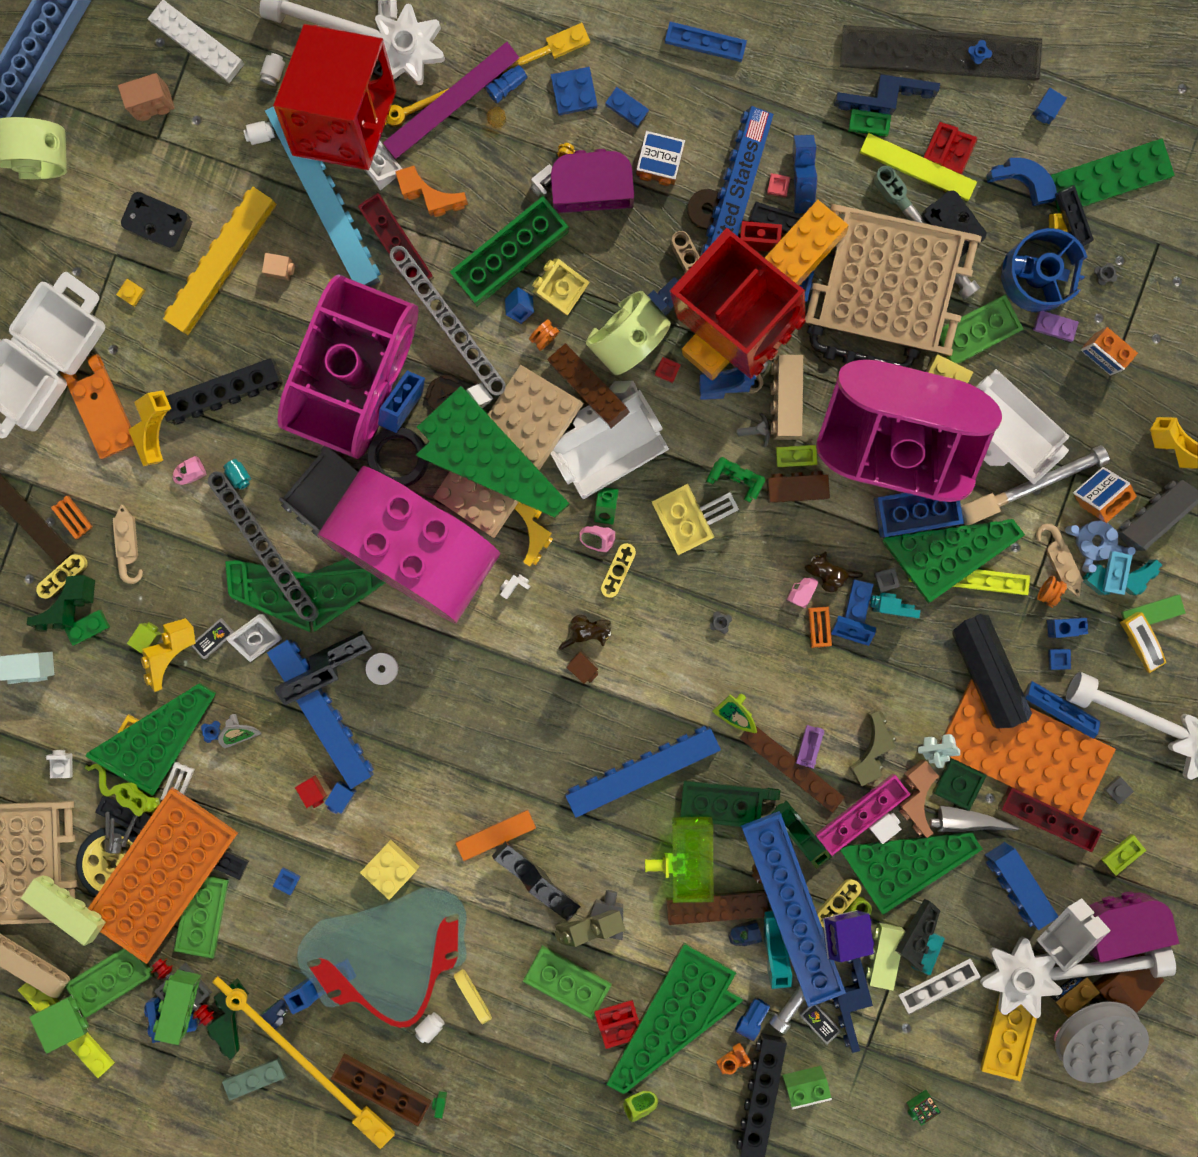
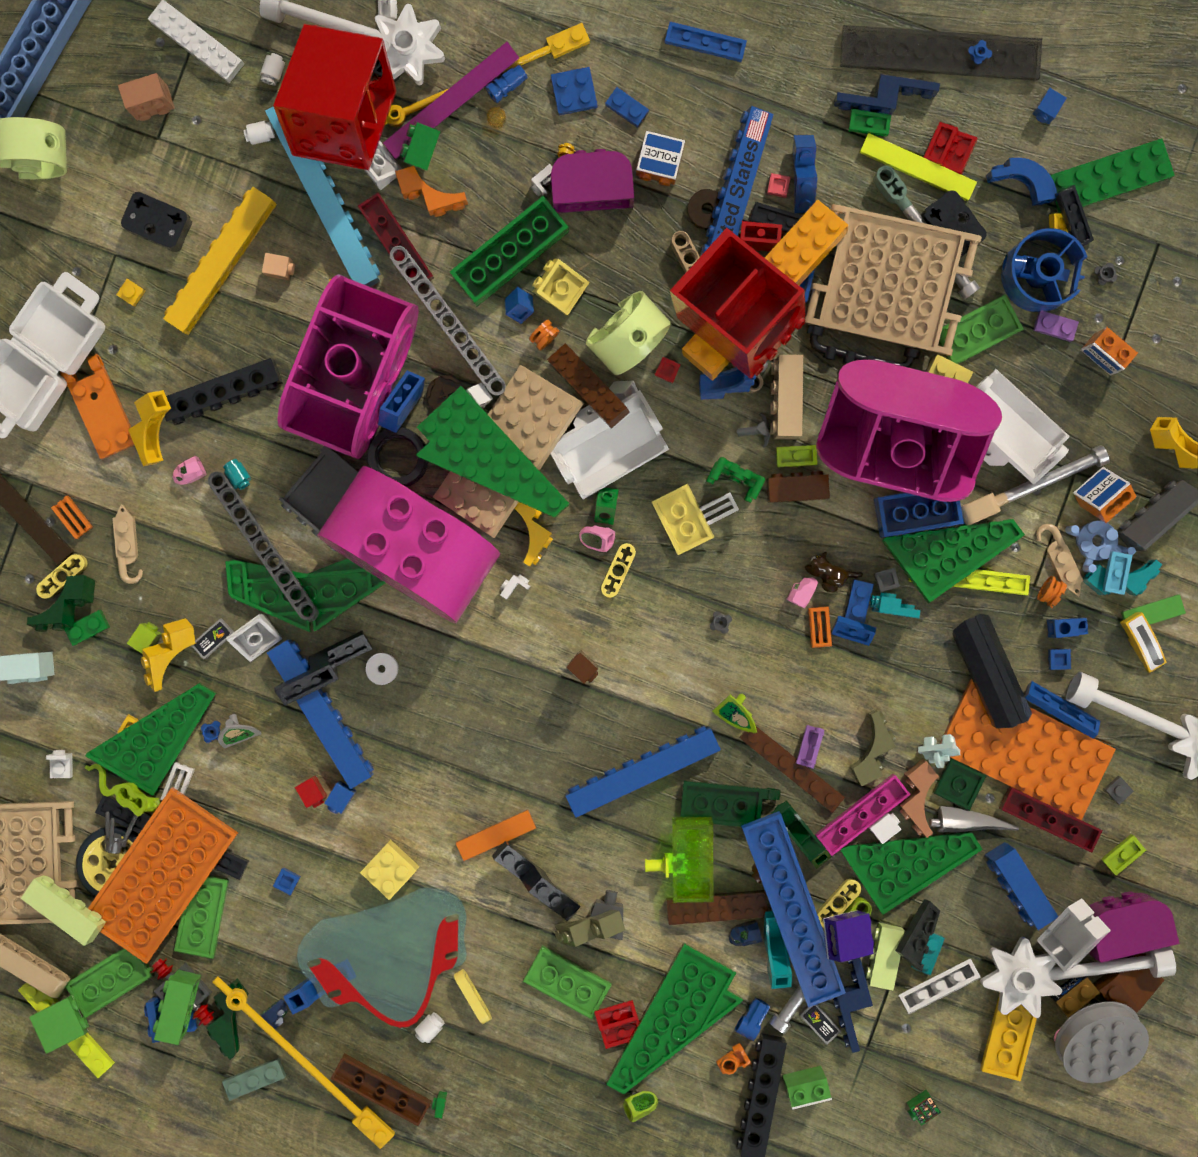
dark brown animal [558,615,611,650] -> none
dark blue bracket [648,277,681,316] -> none
none -> green brick [400,121,440,170]

